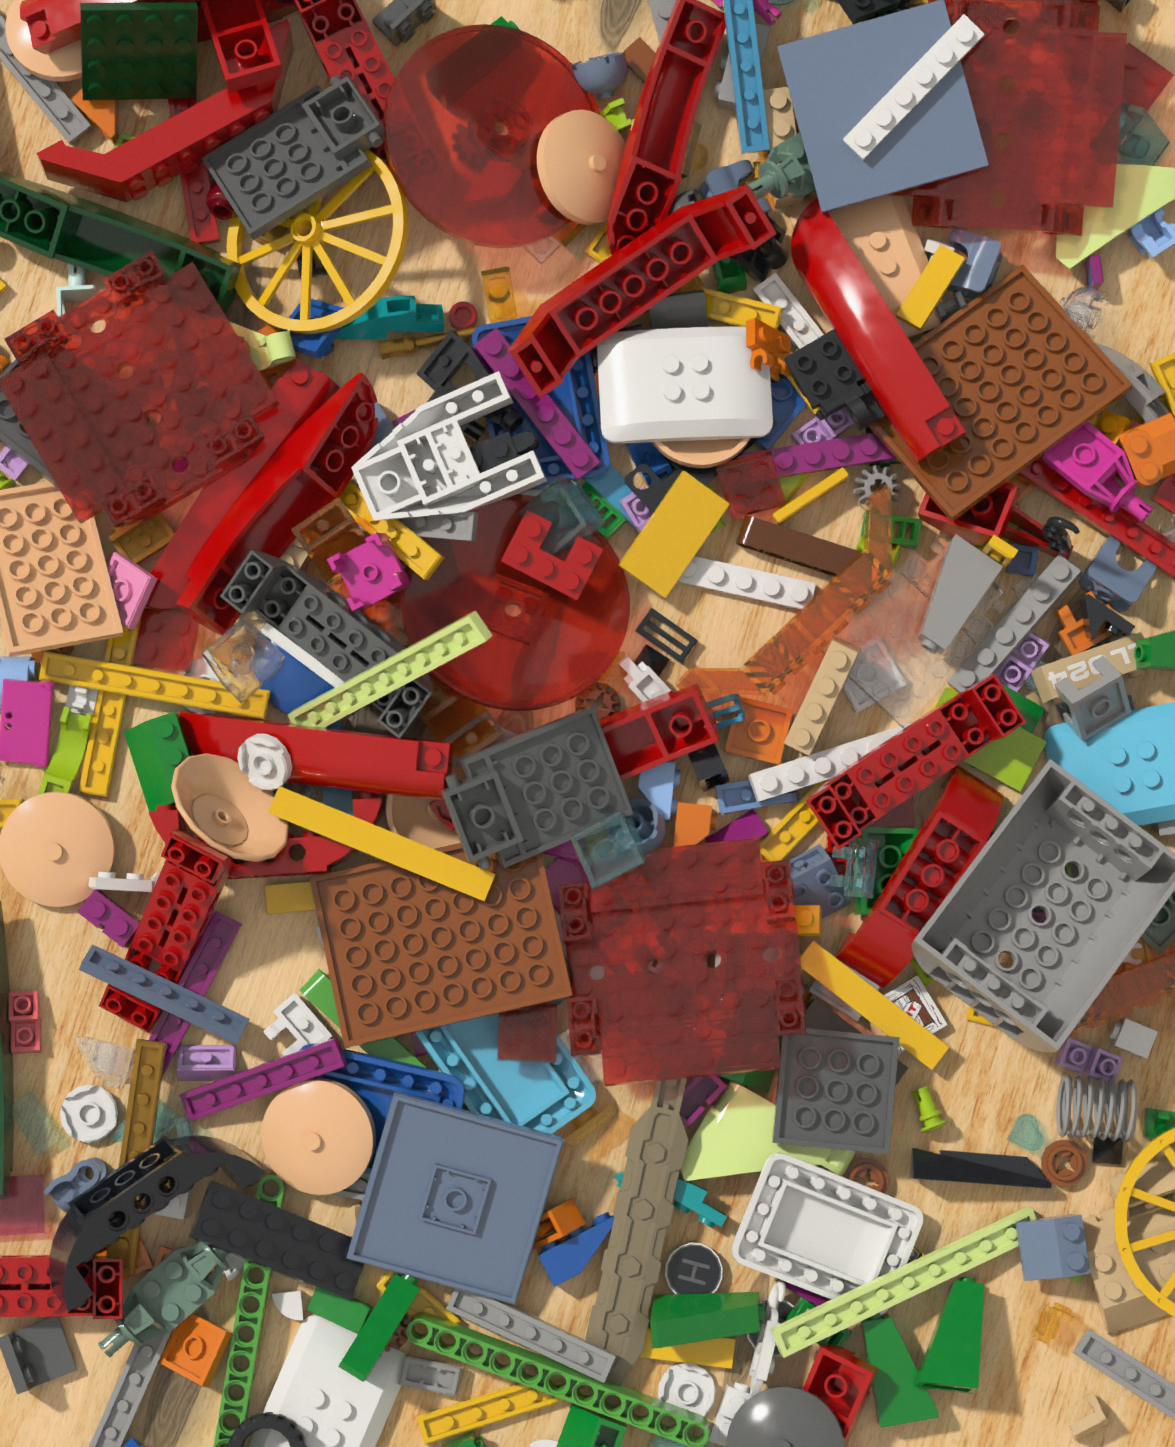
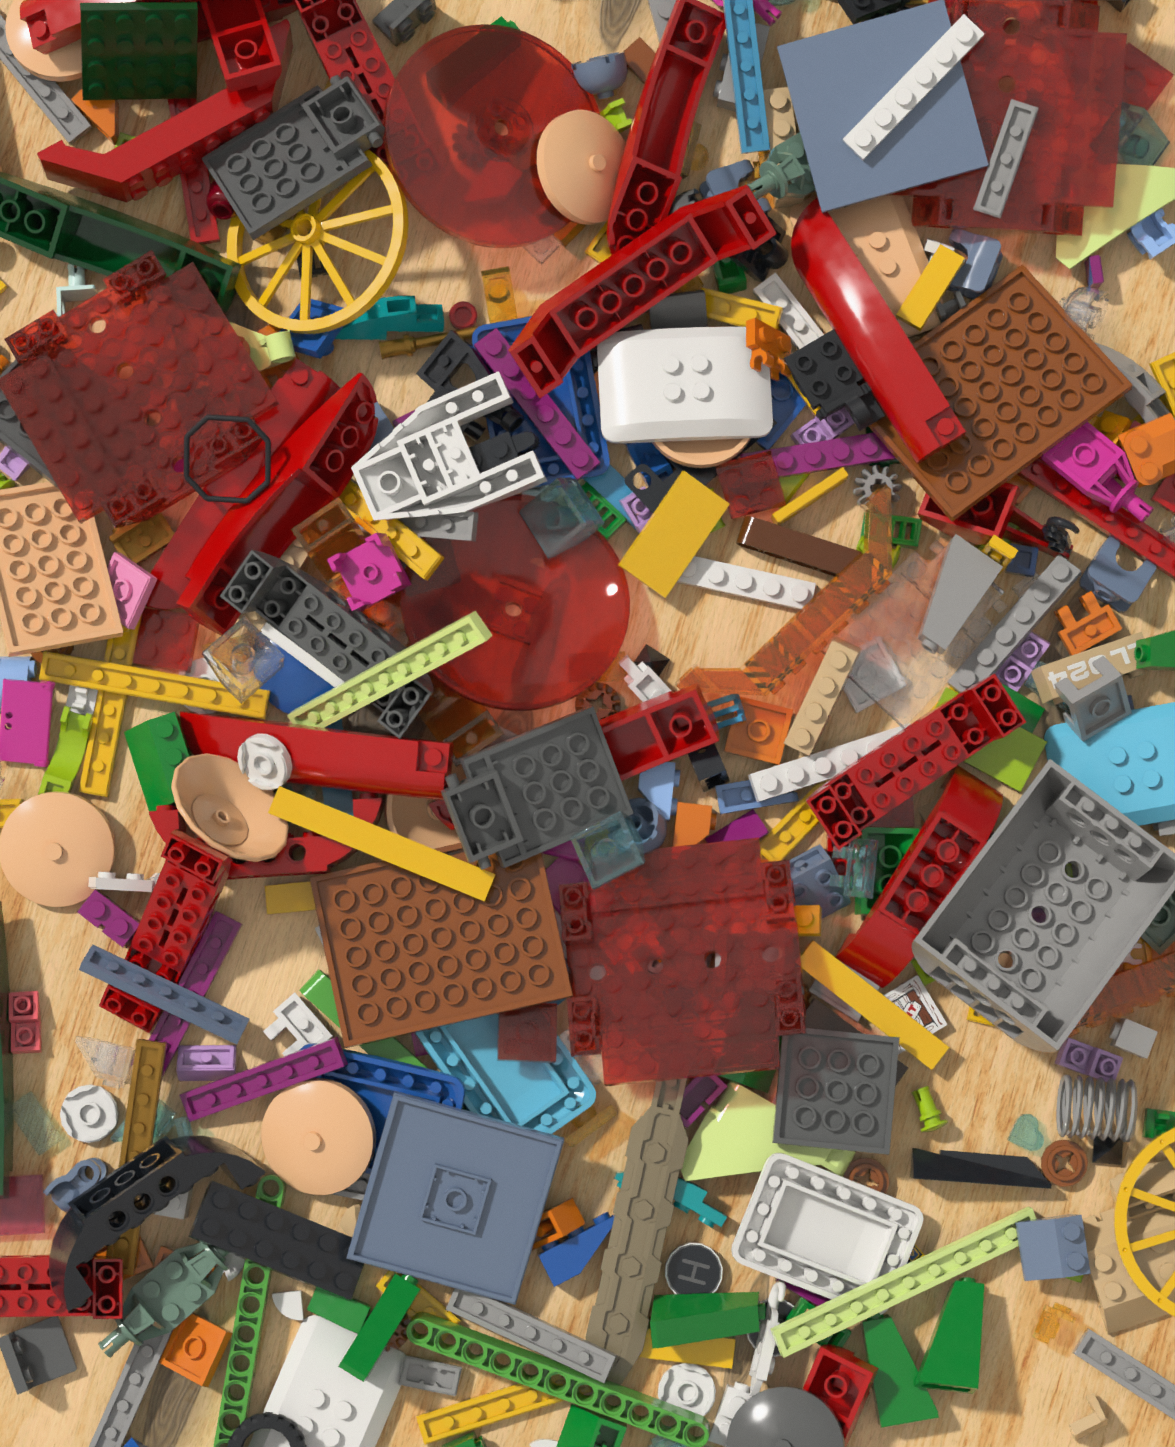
red plate [501,510,604,601] -> none
black tile [635,608,698,664] -> none
black slope [1079,594,1135,639] -> none
none -> black piece [184,414,271,504]
none -> light grey tile [973,99,1039,219]

